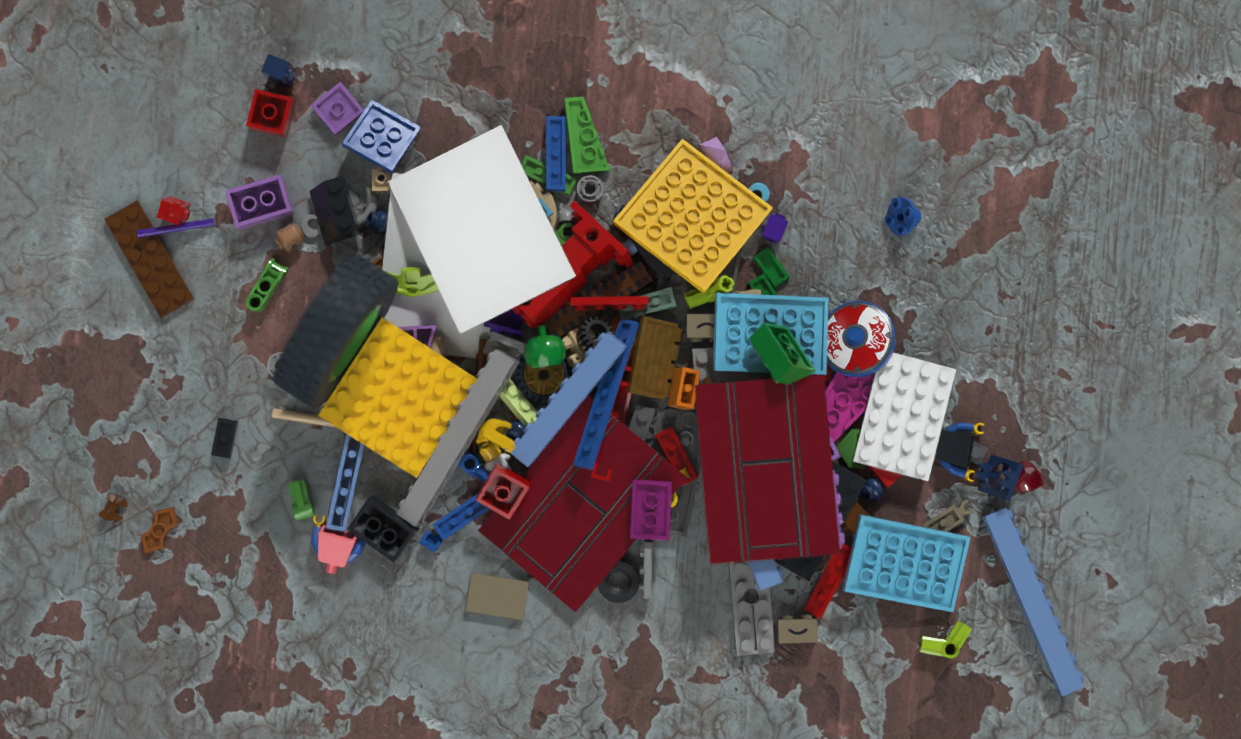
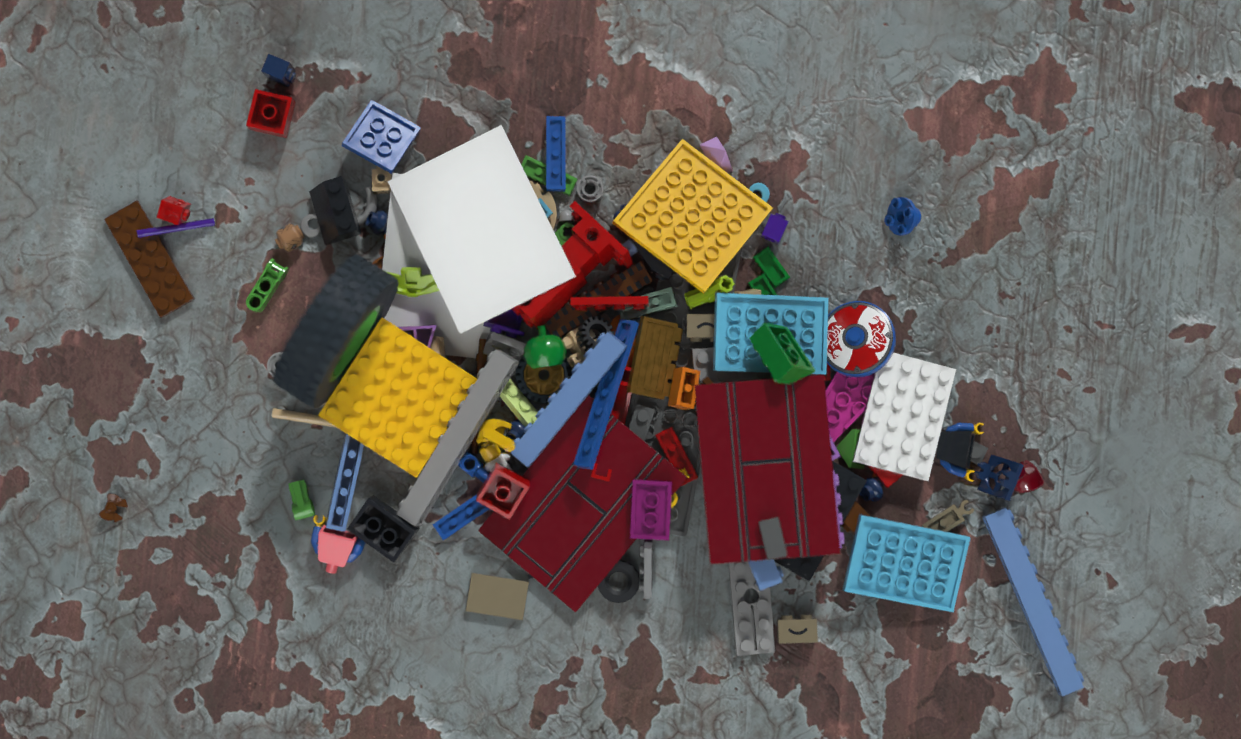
dark orange tile [140,507,179,554] -> none
black plate [211,417,239,459] -> none
medium lavender brick [225,174,295,230] -> none
medium lavender plate [311,82,364,136] -> none
blue slope [419,530,443,552] -> none
bright green wing [564,97,611,175] -> none
red plate [803,544,852,619] -> none
lime piece [919,620,972,658] -> none
none -> dark grey tile [758,517,787,560]

